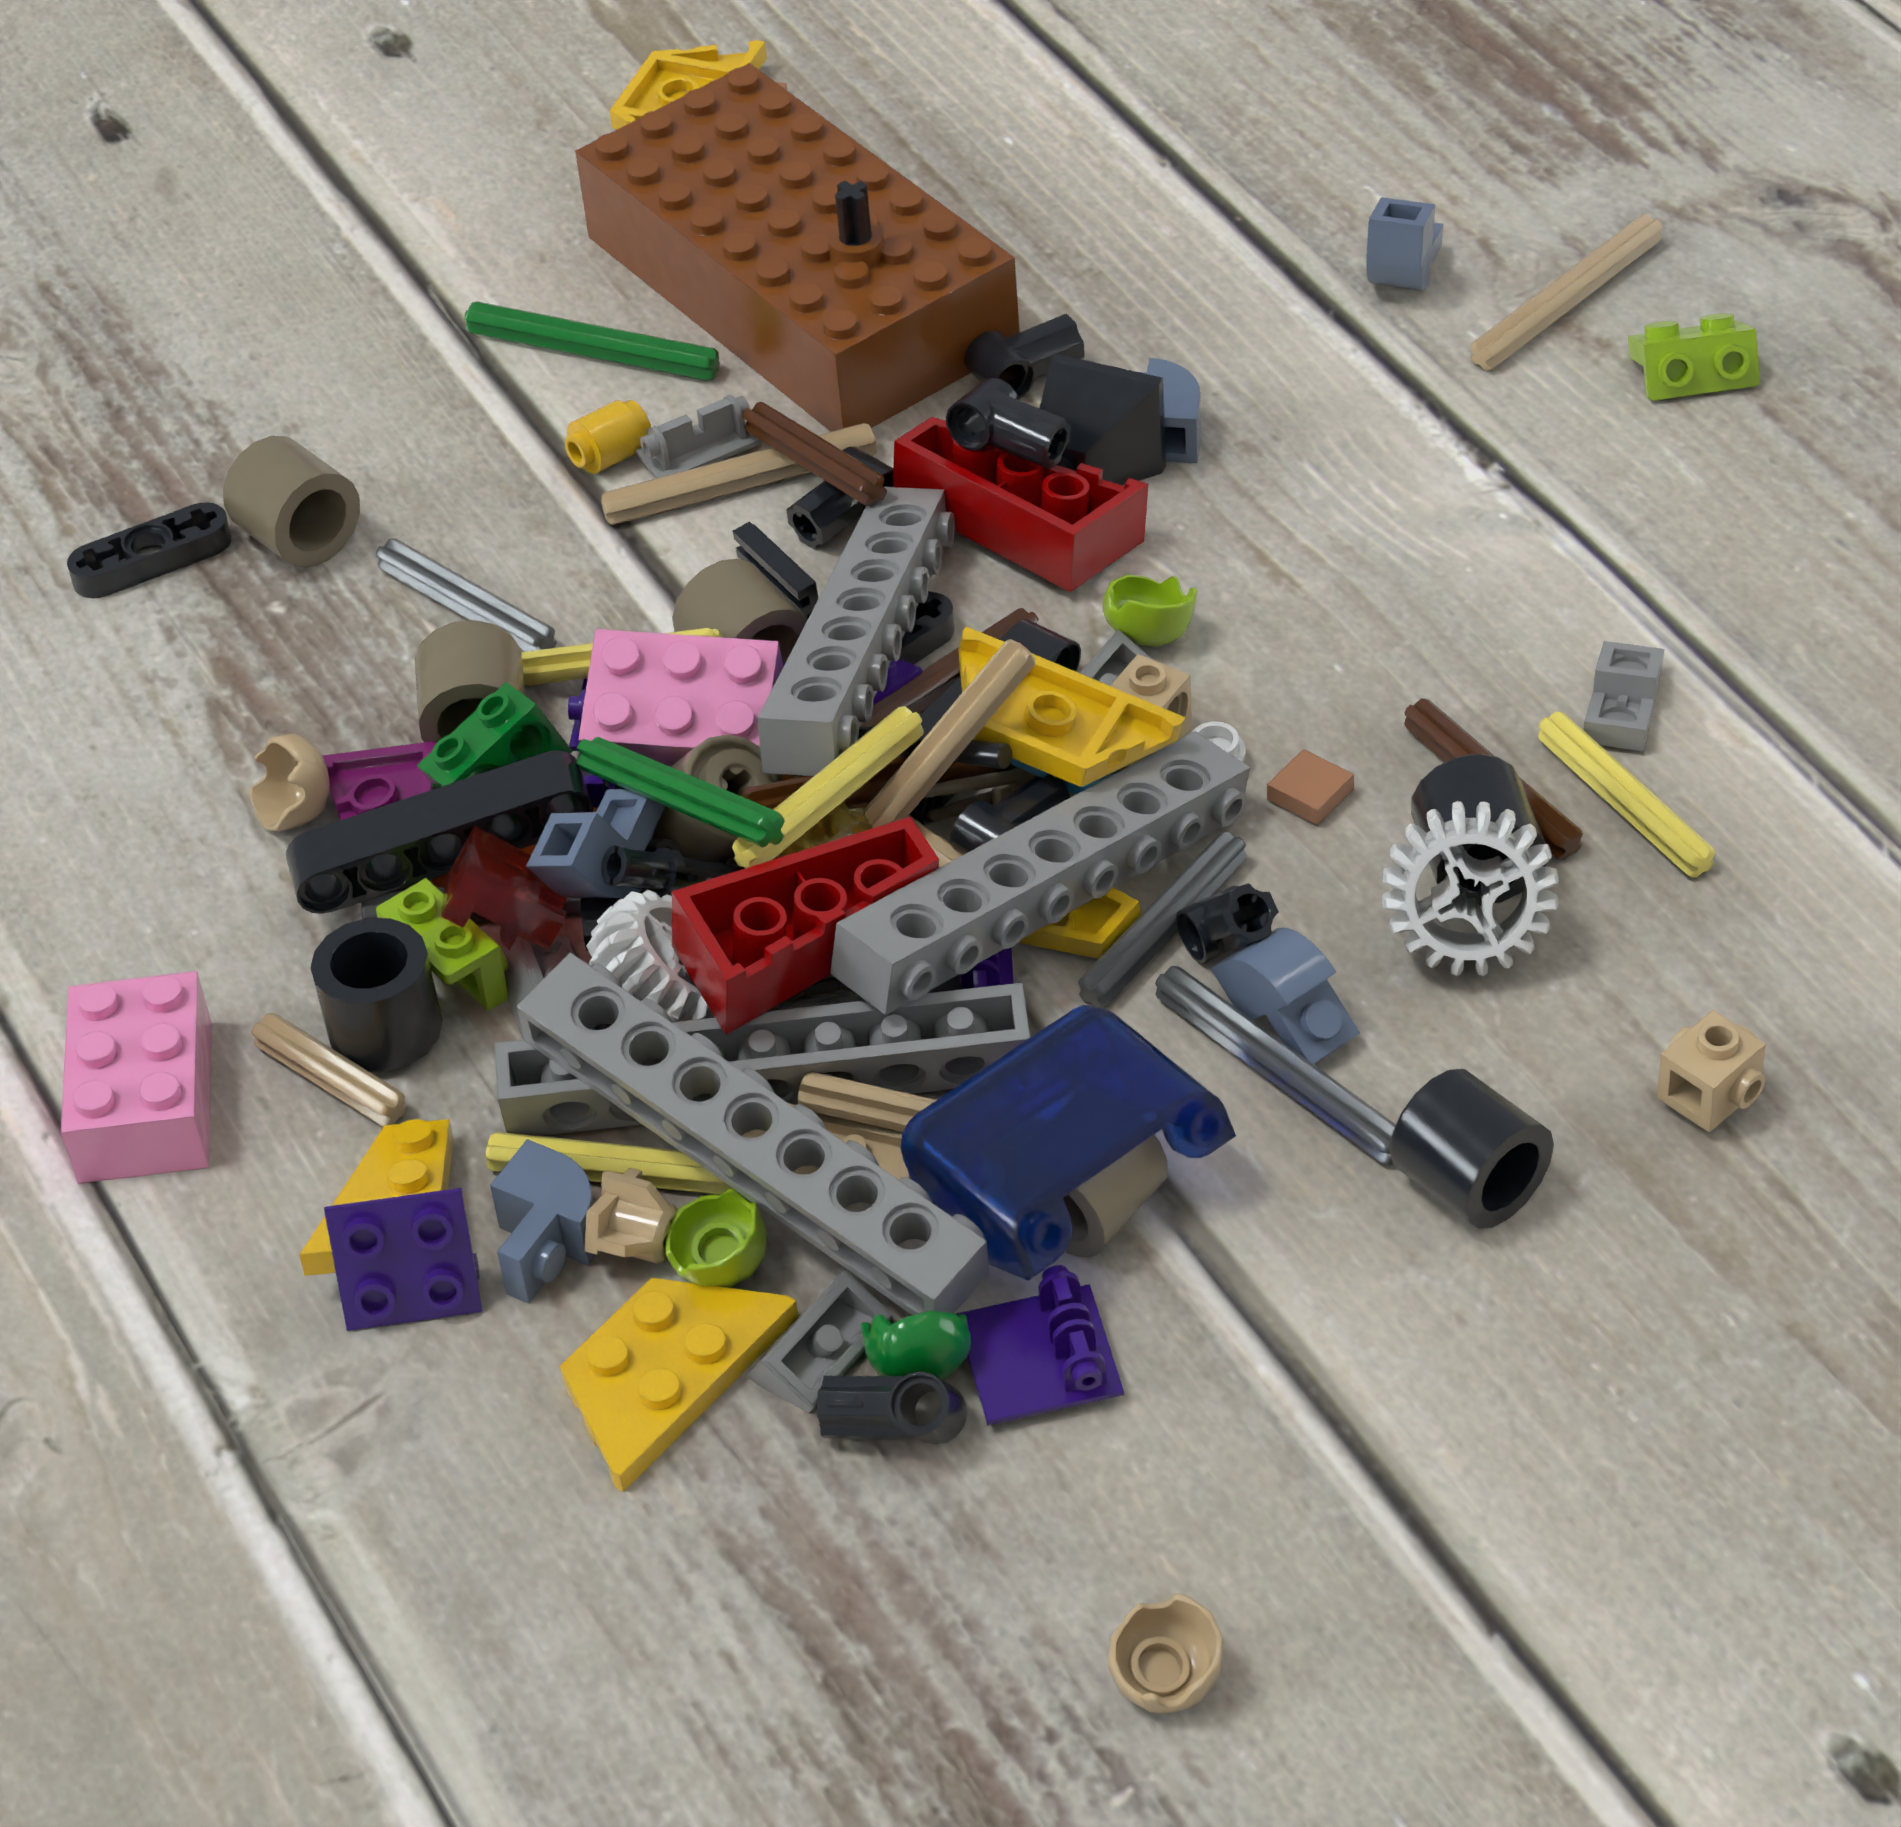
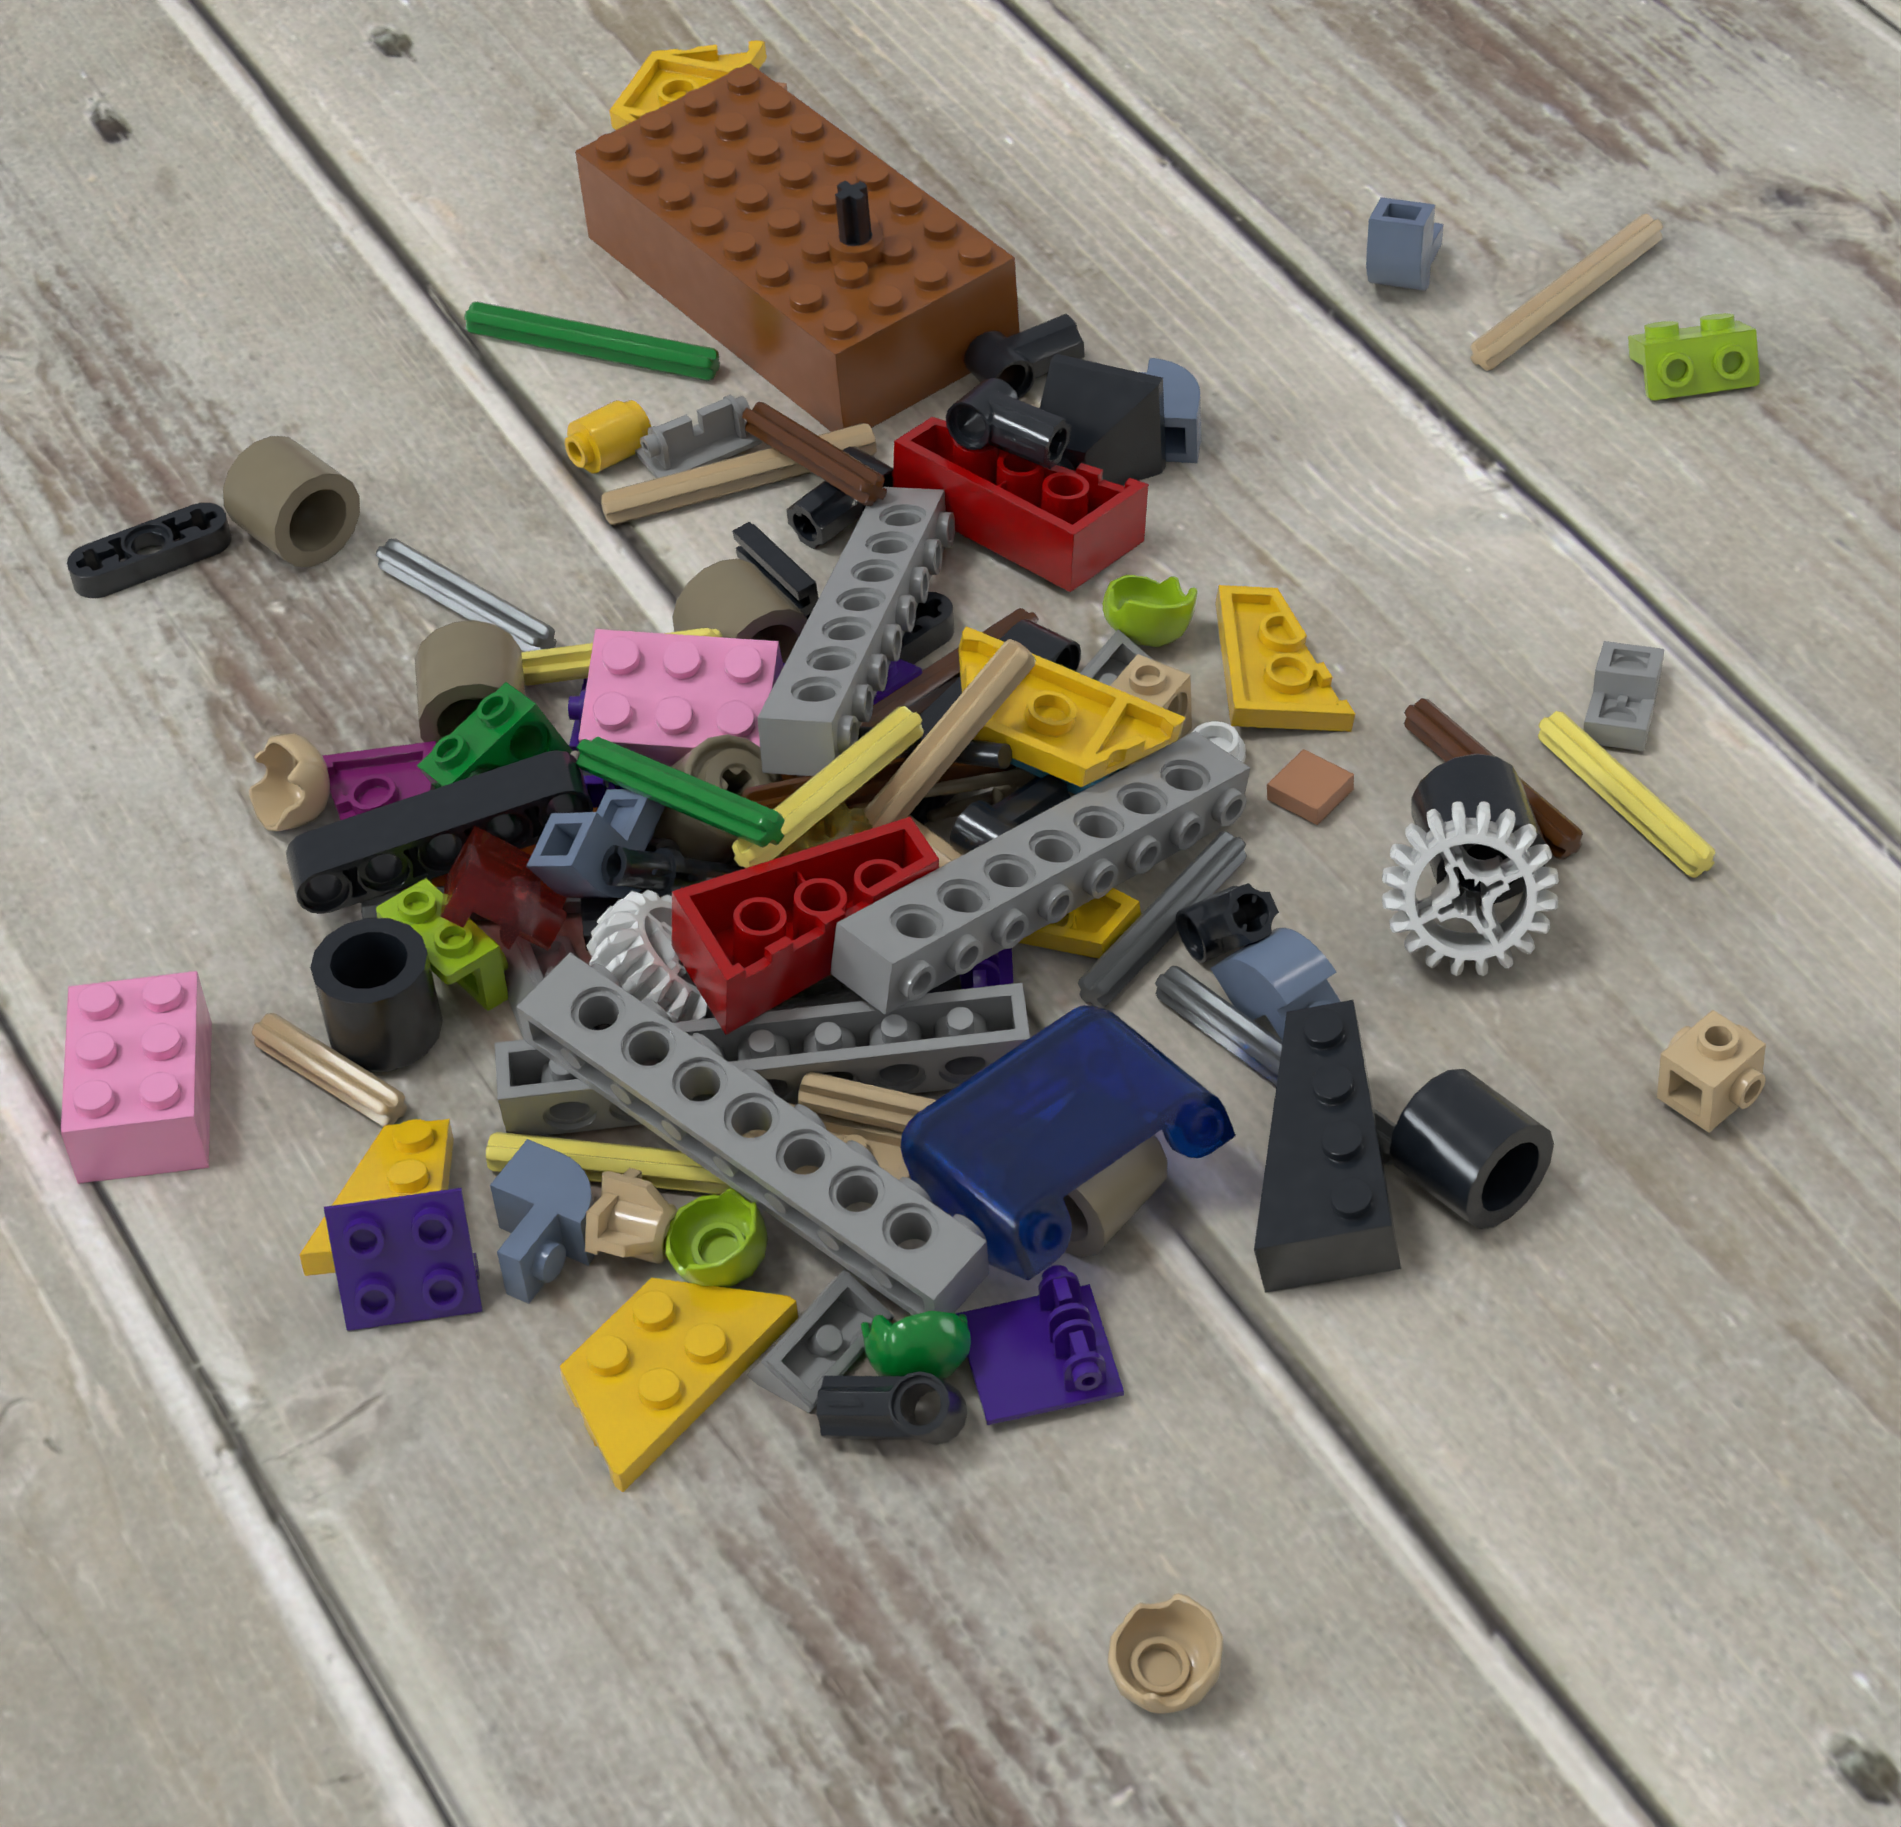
none -> yellow wing [1215,585,1356,732]
none -> black wedge [1254,1000,1401,1293]

